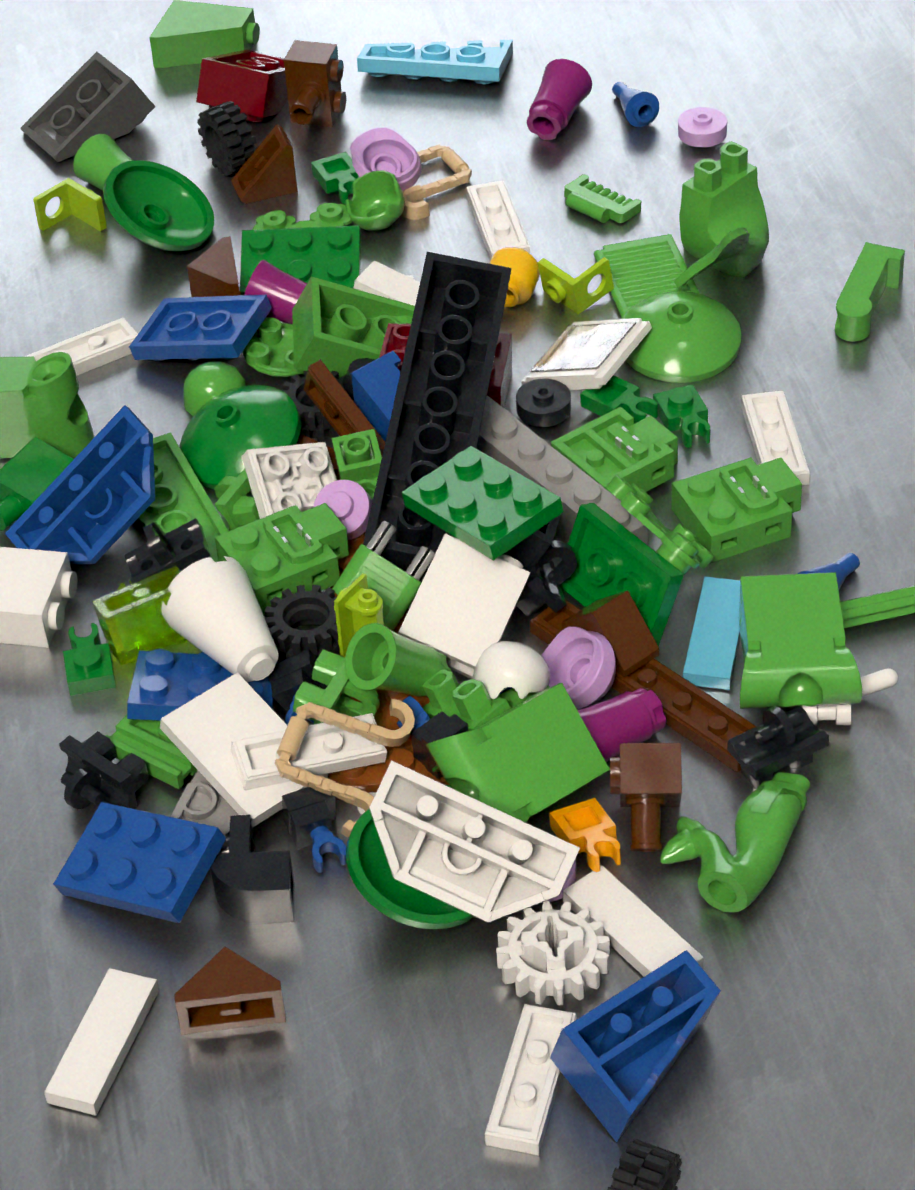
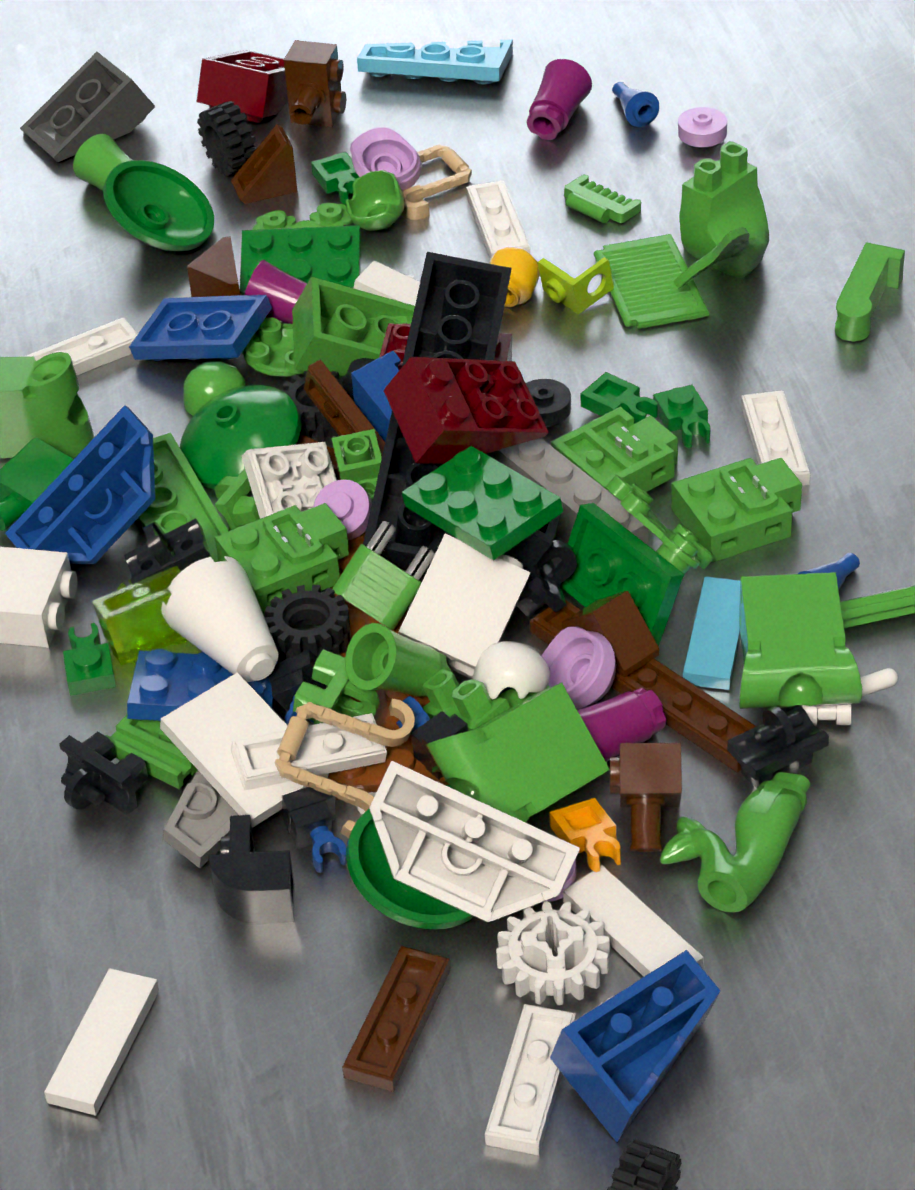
lime bracket [33,178,107,232] -> none
blue plate [53,802,226,923] -> none
bright green slope [149,0,260,68] -> none
reddish brown slope [174,947,286,1035] -> none
lime hinge [334,573,384,657] -> none
piece [521,318,652,390] -> none
bright green dish [622,291,742,383] -> none
none -> reddish brown tile [342,946,451,1092]
none -> dark red slope [383,357,549,464]

